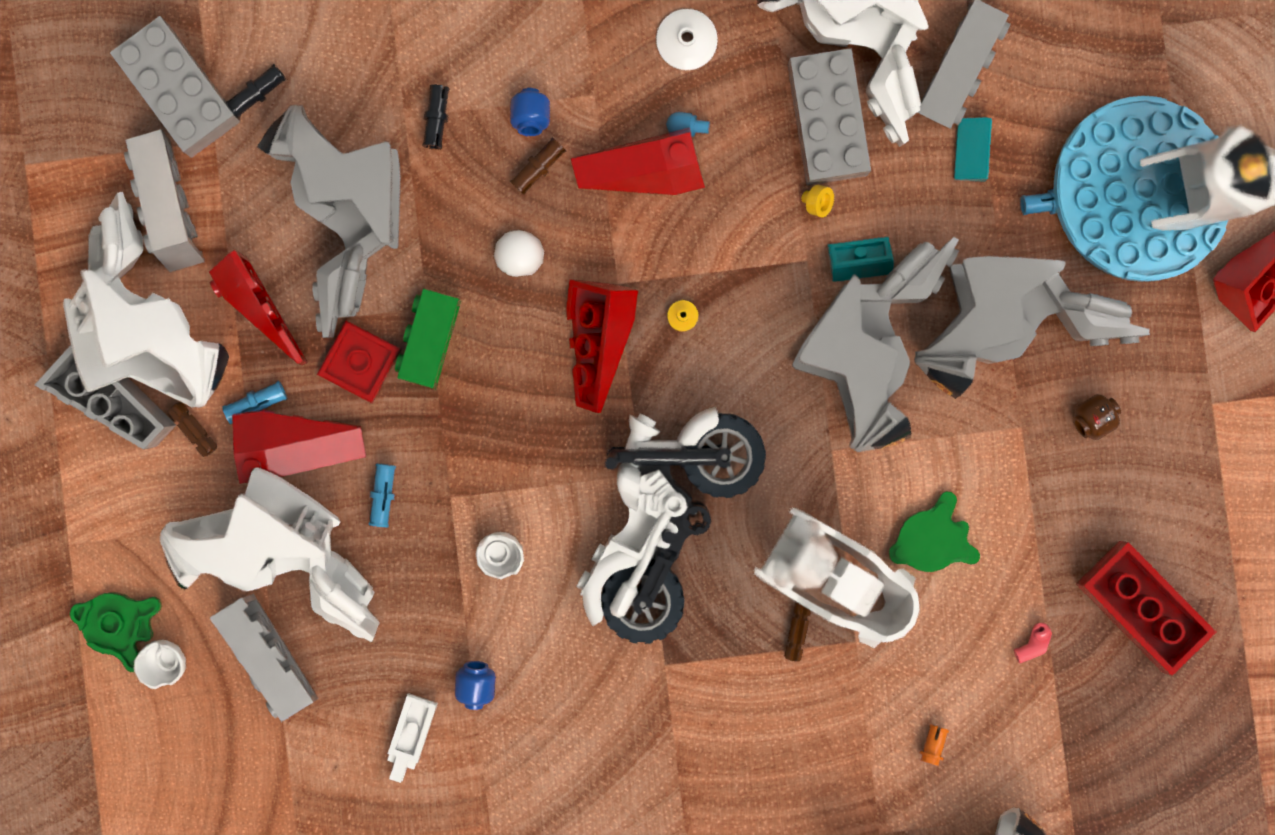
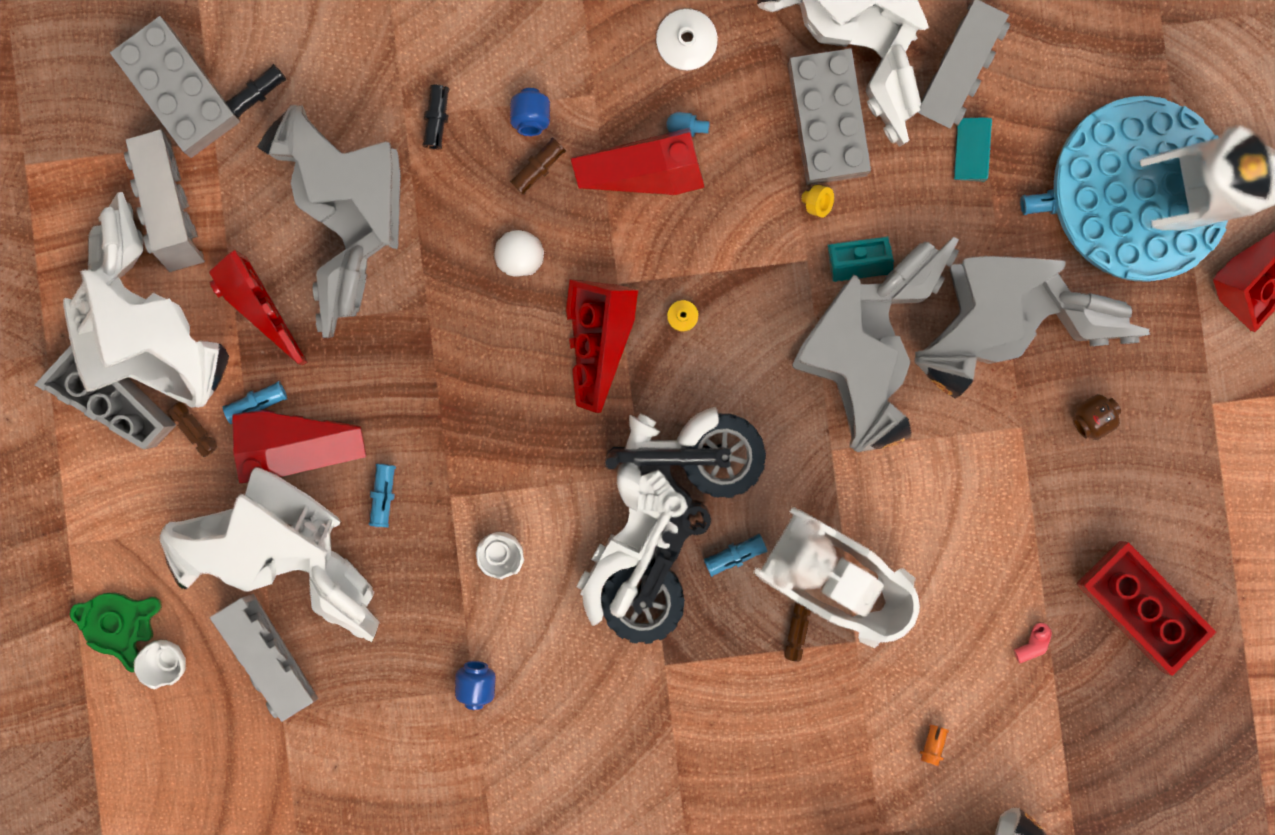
red tile [317,320,401,404] -> none
white hinge [387,693,438,783] -> none
green brick [395,289,462,389] -> none
green tile [888,491,980,572] -> none
none -> dark azure pin [703,534,768,577]

